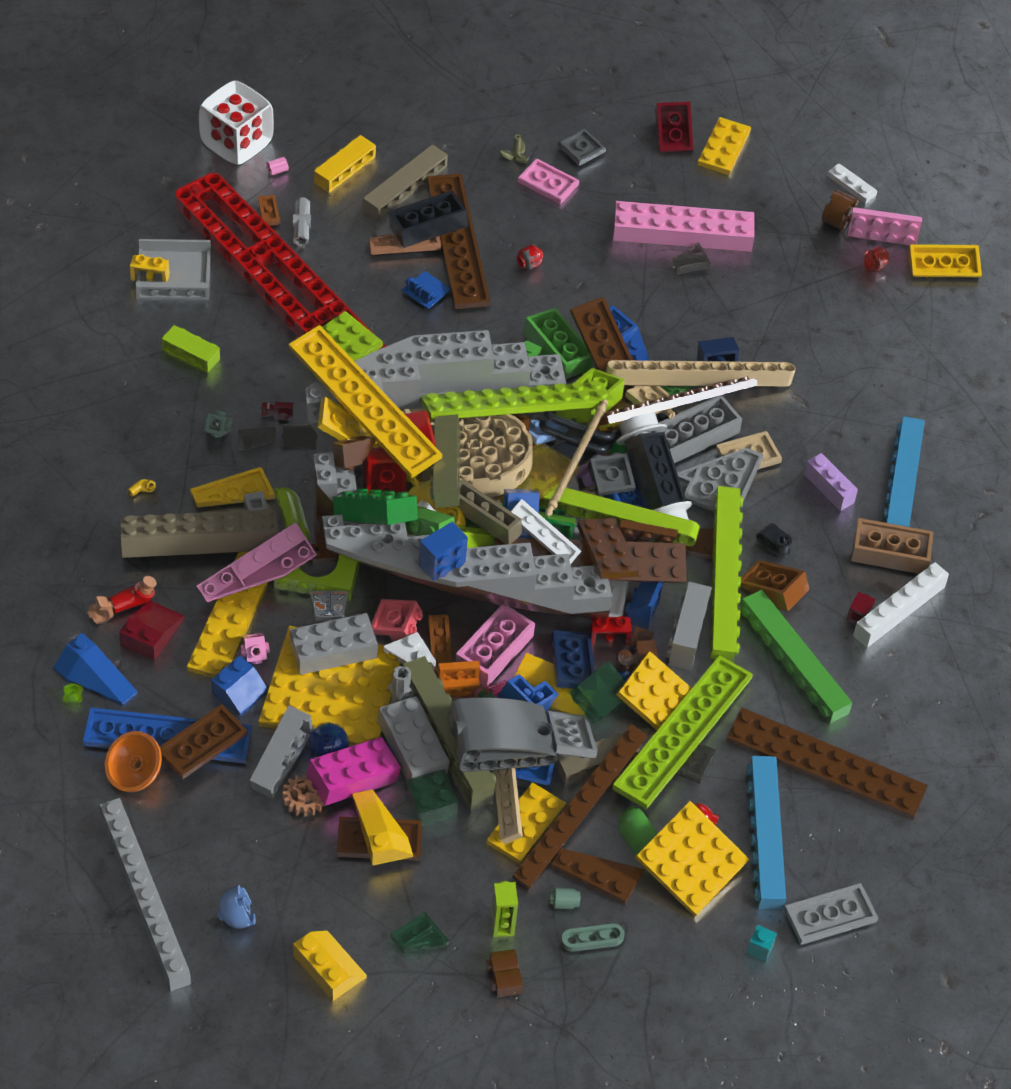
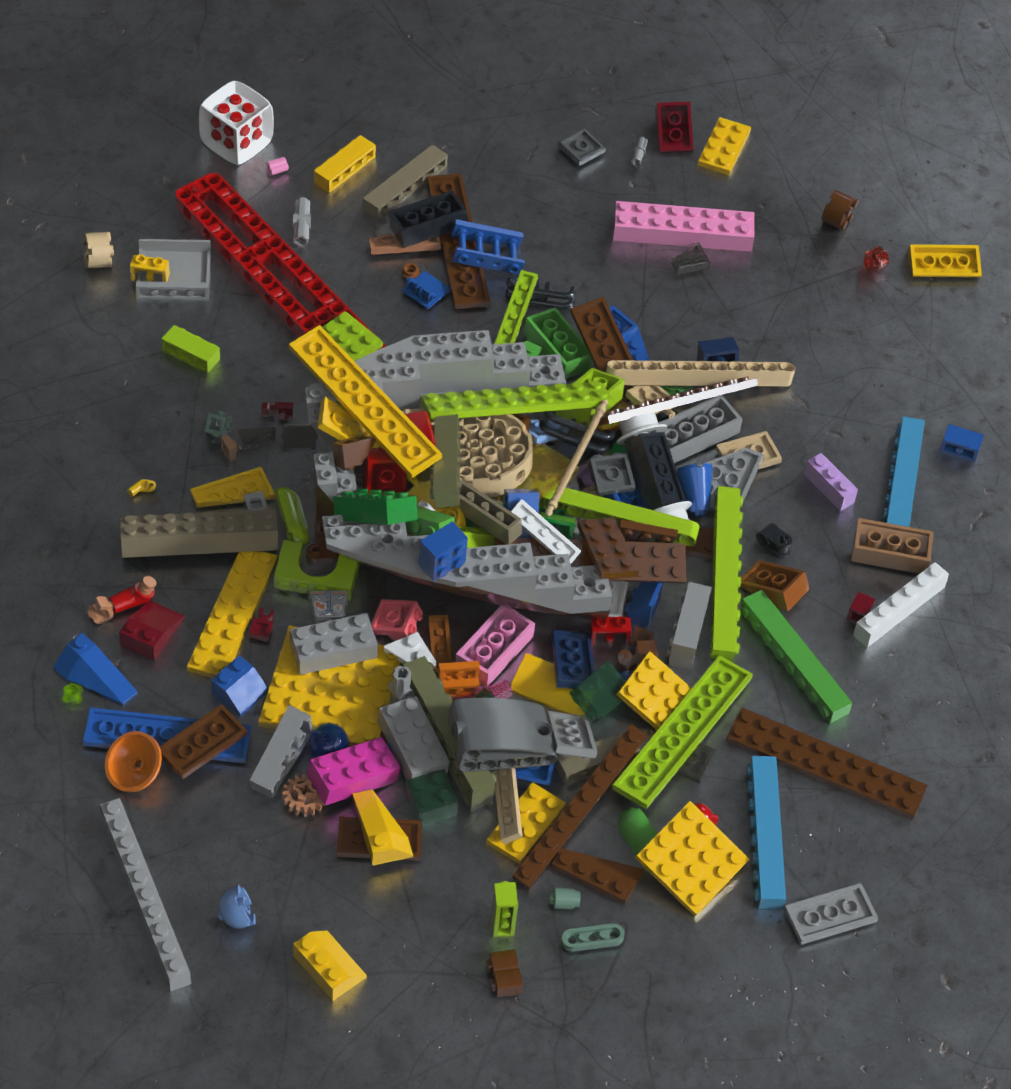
bright pink wedge [197,522,317,602] -> none
bright pink brick [240,633,270,664] -> none
dark orange plate [258,195,280,226] -> none
clear green wing [391,912,450,953] -> none
blue brick [498,674,559,712] -> none
olive plant [500,134,528,163] -> none
red head [516,245,543,270] -> none
bright pink tile [517,158,579,204] -> none
teal brick [746,925,777,962] -> none
white plate [827,163,877,204] -> none
bright pink plate [847,207,922,245] -> none
none -> tan brick [83,232,114,269]
none -> medium nougat plate [221,434,238,461]
none -> dark red plate [249,607,274,642]
none -> dark orange plate [402,263,419,279]
none -> blue fence [451,219,525,275]
none -> lime plate [494,270,538,344]
none -> black piece [505,277,577,310]
none -> light grey axle [631,137,648,167]
none -> blue cone [677,463,713,517]
none -> blue brick [940,424,984,462]

